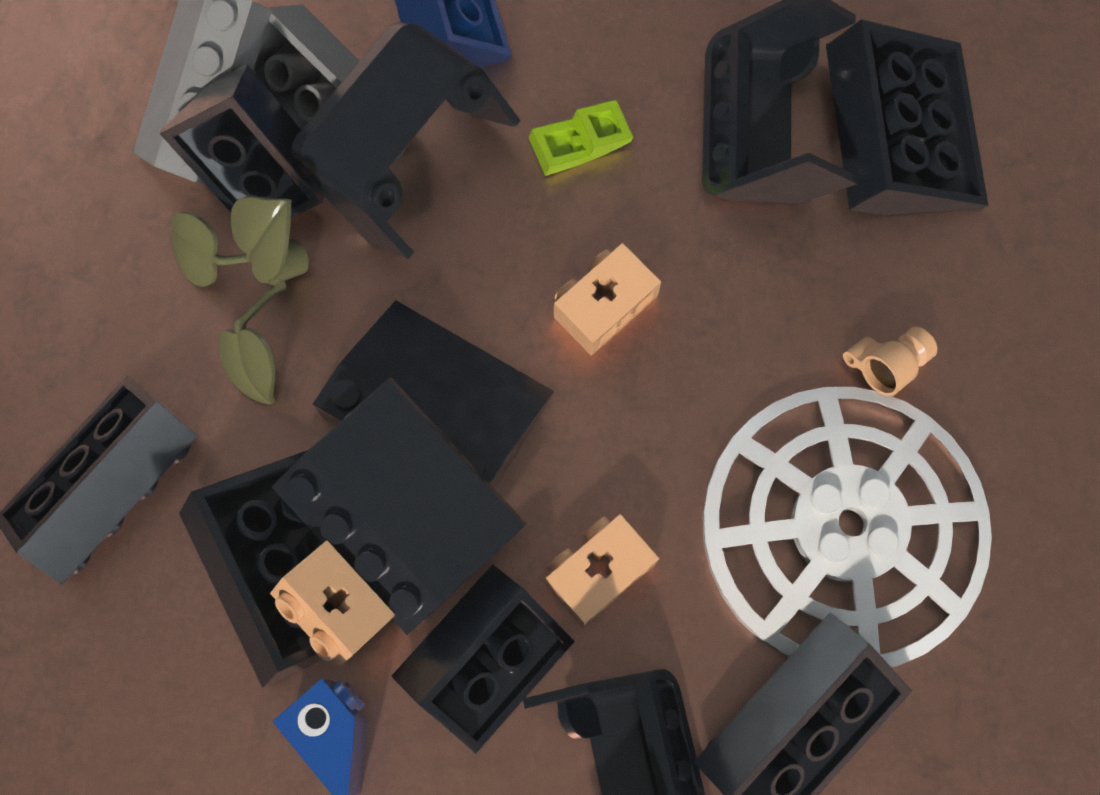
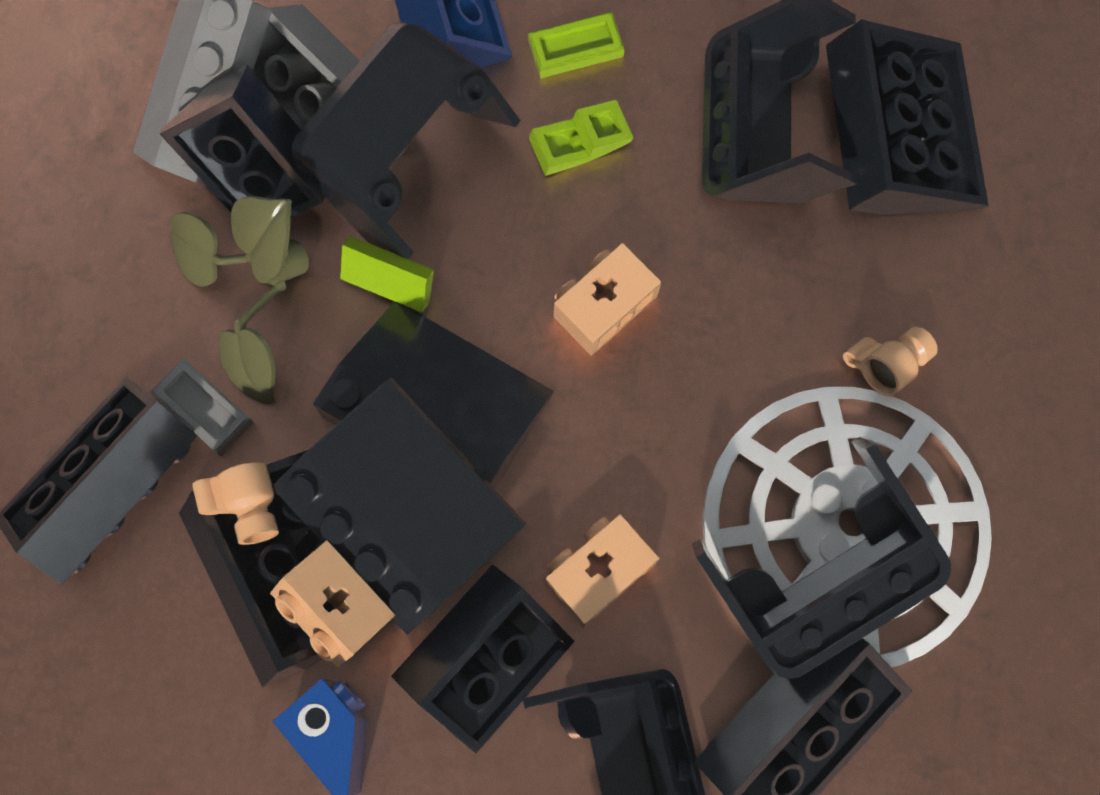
none -> light grey tile [150,358,253,456]
none -> light nougat piece [192,462,279,545]
none -> lime tile [340,236,434,313]
none -> lime tile [528,12,625,79]
none -> black windscreen [692,437,951,679]

